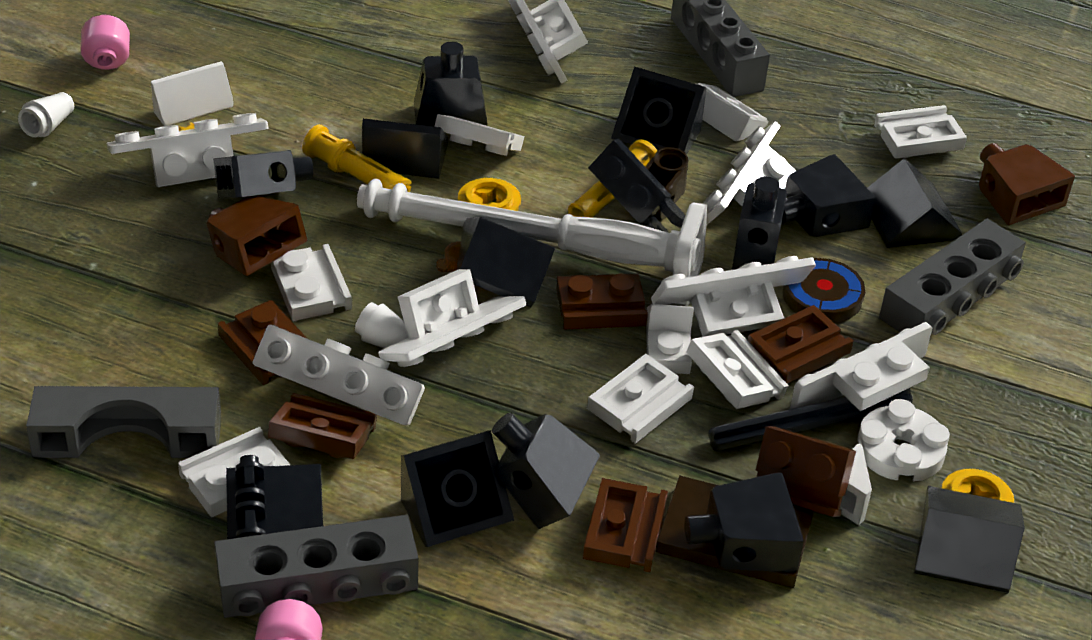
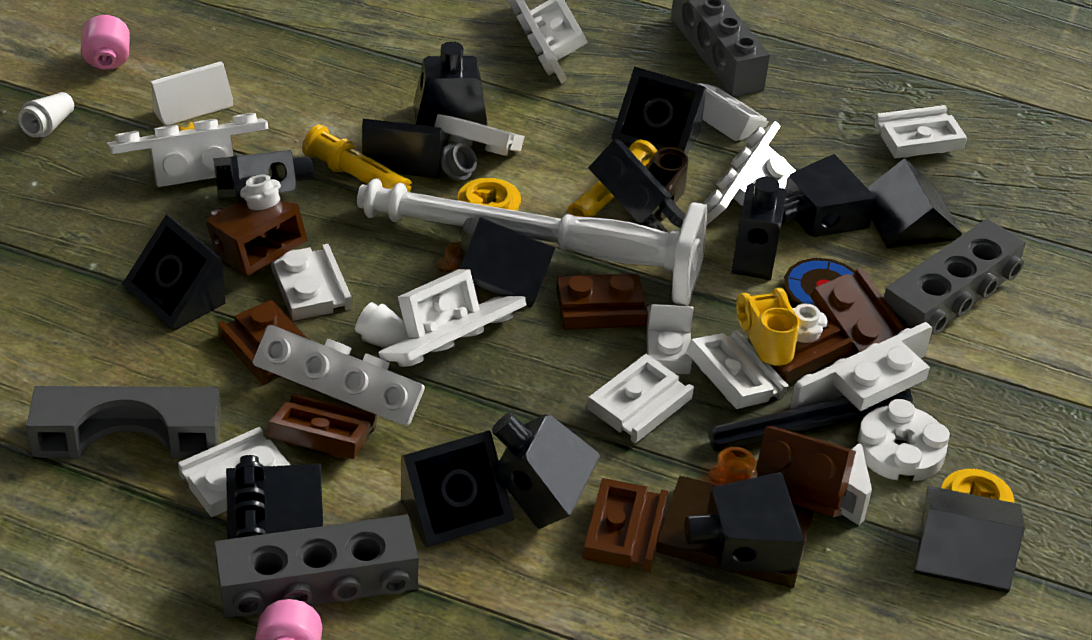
white bracket [651,256,816,337] -> none
reddish brown torso [979,143,1075,226] -> none
none -> black slope [122,214,226,330]
none -> white plate [240,175,281,210]
none -> dark grey plate [440,143,477,181]
none -> clear orange plate [709,447,758,484]
none -> yellow piece [736,288,800,366]
none -> white plate [793,304,827,343]
none -> reddish brown plate [810,267,905,356]

